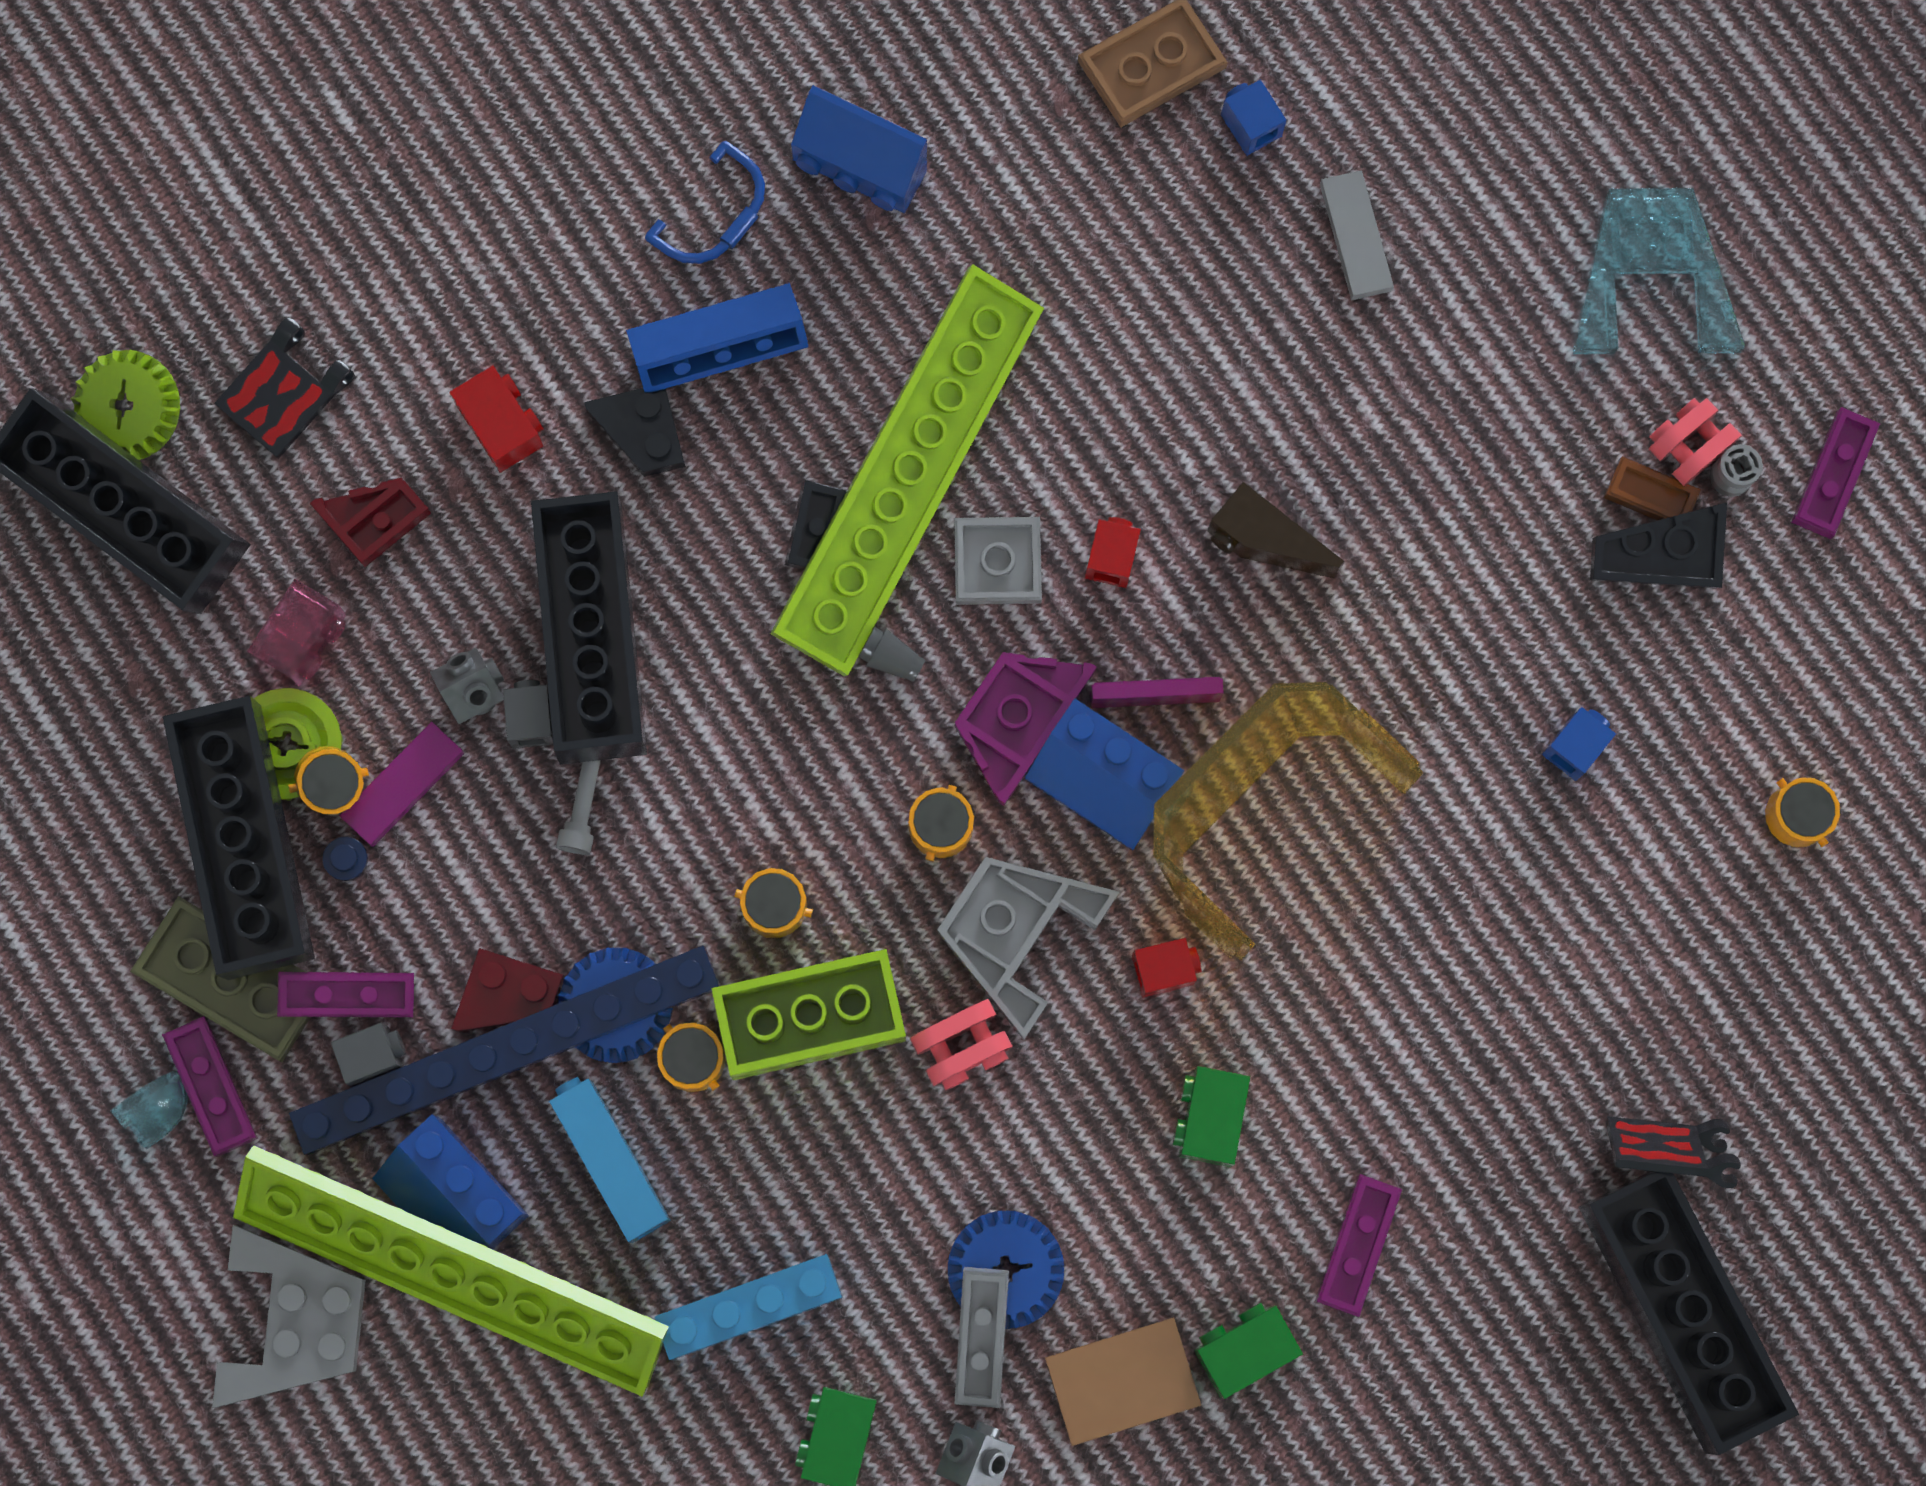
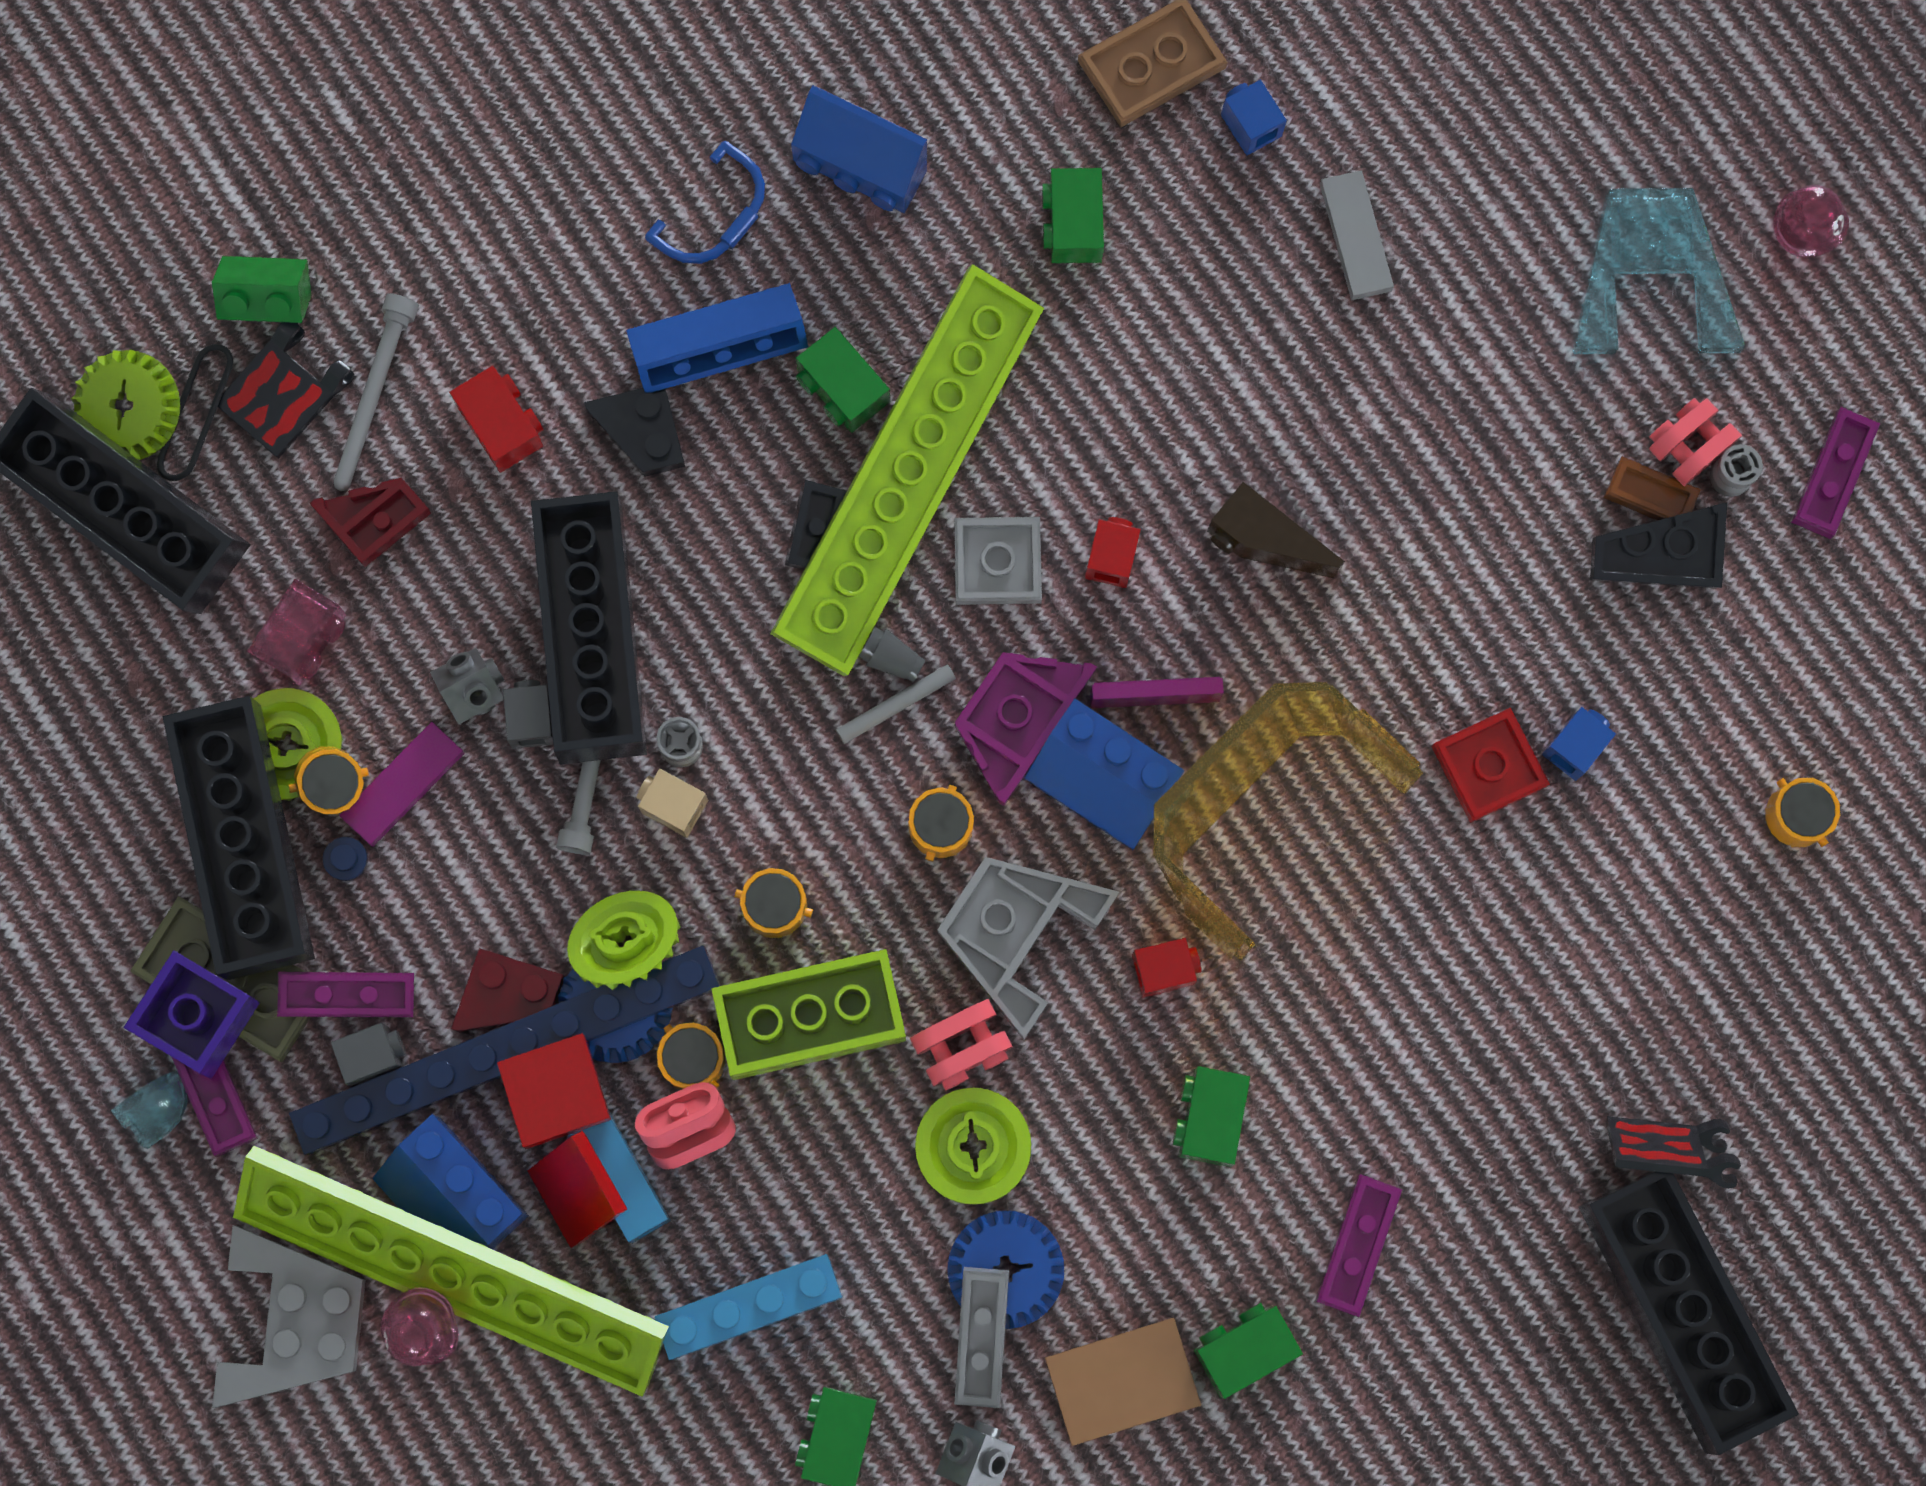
none -> dark purple brick [123,950,260,1079]
none -> black piece [157,344,233,481]
none -> green brick [212,256,312,323]
none -> light grey piece [334,293,419,491]
none -> clear pink helmet [381,1287,459,1366]
none -> red tile [497,1033,611,1149]
none -> red tile [527,1131,627,1248]
none -> lime gear [567,890,680,990]
none -> coral brick [635,1082,736,1169]
none -> tan brick [636,768,709,838]
none -> light grey wheel [656,717,703,768]
none -> green brick [796,326,891,433]
none -> light grey bar [836,664,956,744]
none -> lime gear [915,1088,1031,1205]
none -> green brick [1042,168,1104,263]
none -> red tile [1431,707,1550,823]
none -> clear pink helmet [1773,185,1849,258]

